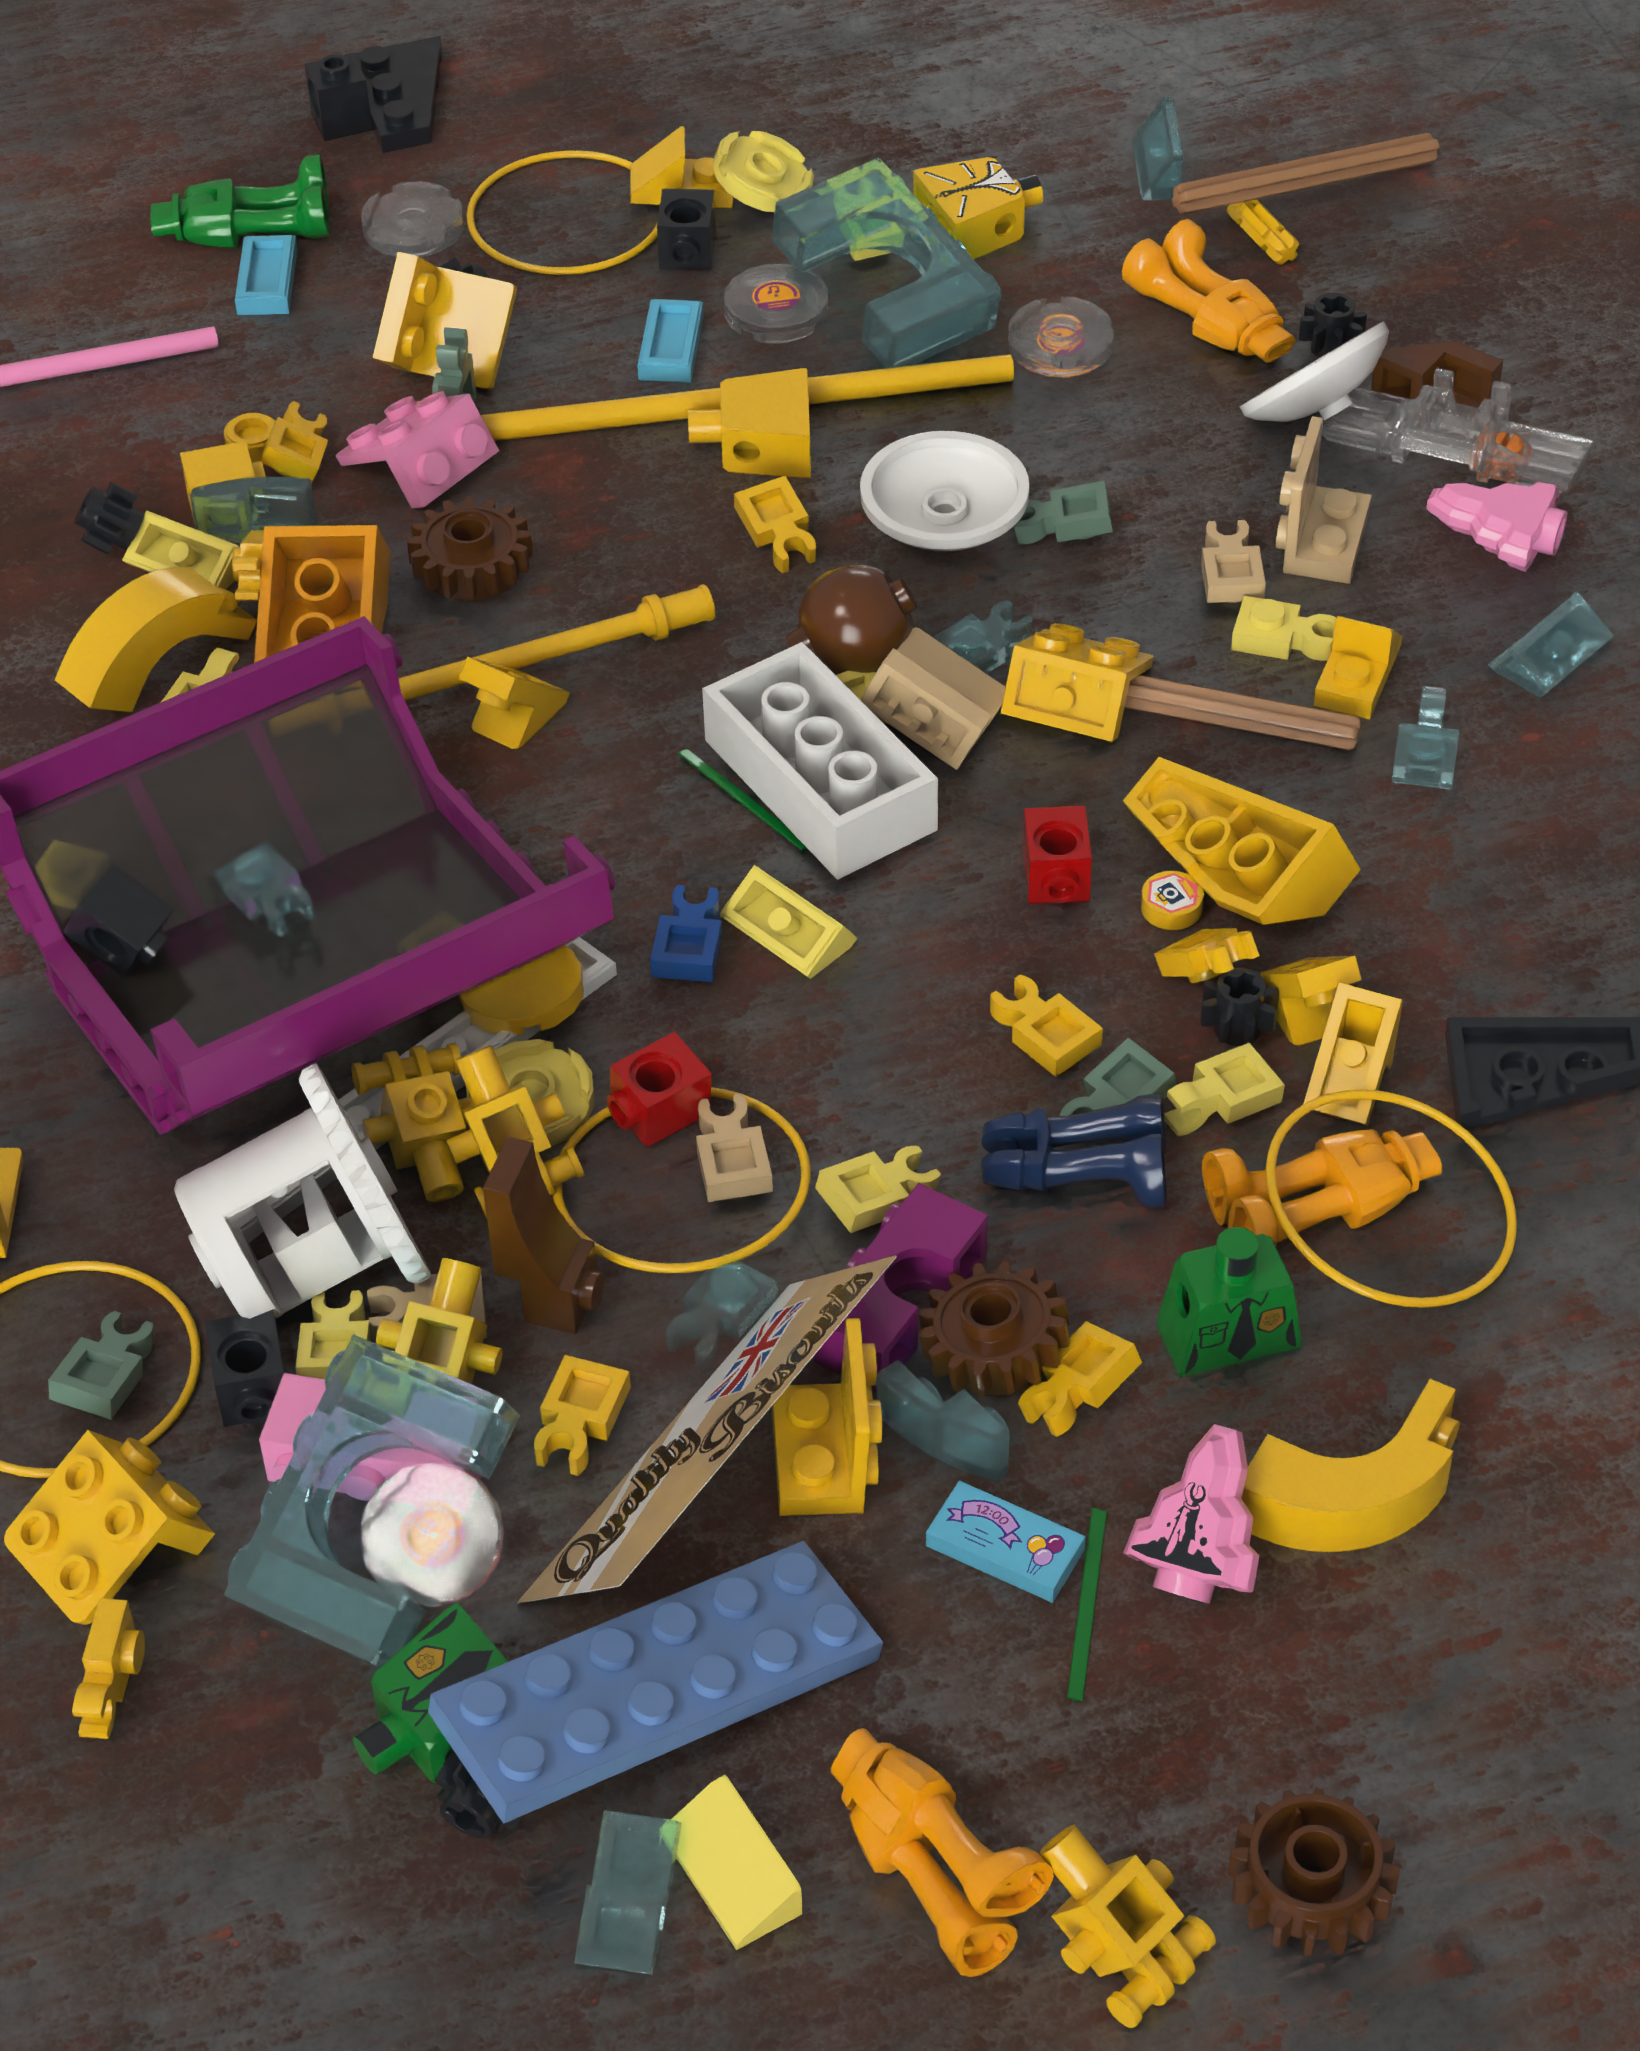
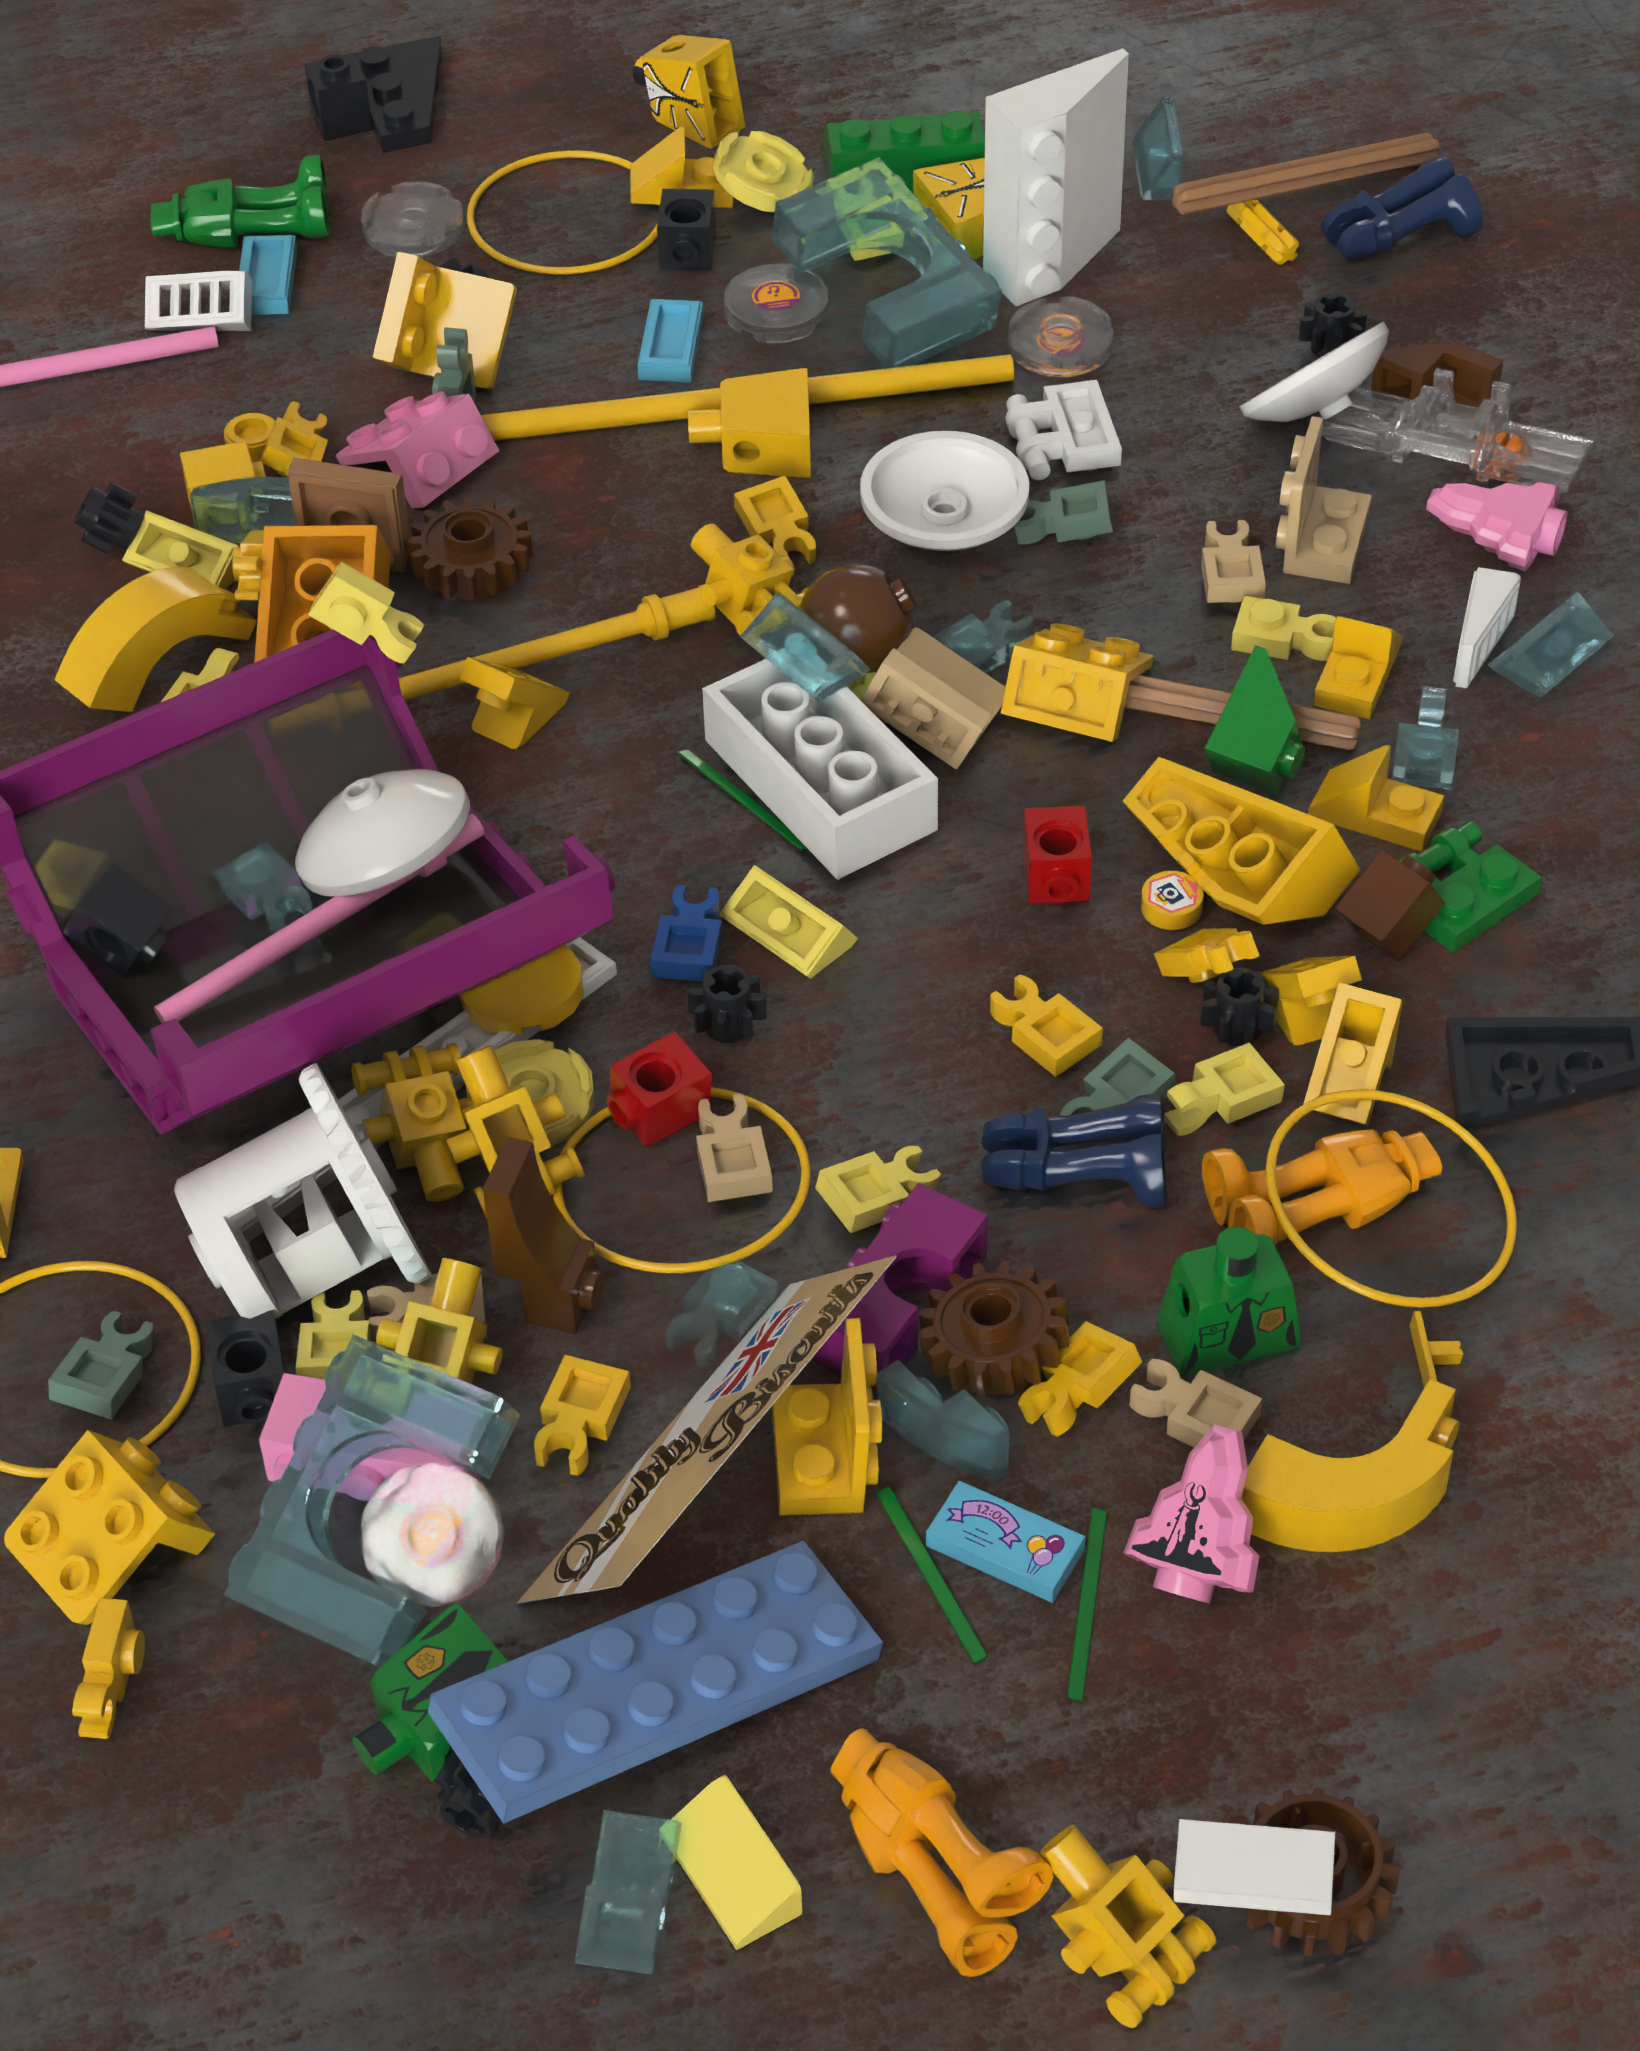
light orange piece [1122,219,1296,363] -> none
none -> white slope [145,271,252,331]
none -> bright pink bar [154,813,485,1024]
none -> medium nougat tile [287,458,412,574]
none -> white dish [295,769,470,897]
none -> light yellow plate [308,562,424,664]
none -> yellow torso [633,35,746,149]
none -> black gear [687,965,767,1044]
none -> yellow piece [691,523,809,640]
none -> clear light blue slope [740,592,870,702]
none -> green slope [822,111,985,202]
none -> green piece [876,1486,988,1665]
none -> white slope [983,48,1129,306]
none -> white plate [1005,380,1122,480]
none -> tan plate [1130,1359,1262,1447]
none -> white tile [1174,1819,1335,1915]
none -> green slope [1205,645,1305,796]
none -> yellow slope [1308,745,1445,852]
none -> dark blue piece [1321,156,1483,260]
none -> reddish brown brick [1335,850,1446,962]
none -> green plate [1398,821,1542,953]
none -> yellow piece [1409,1311,1463,1388]
none -> white slope [1453,567,1521,688]

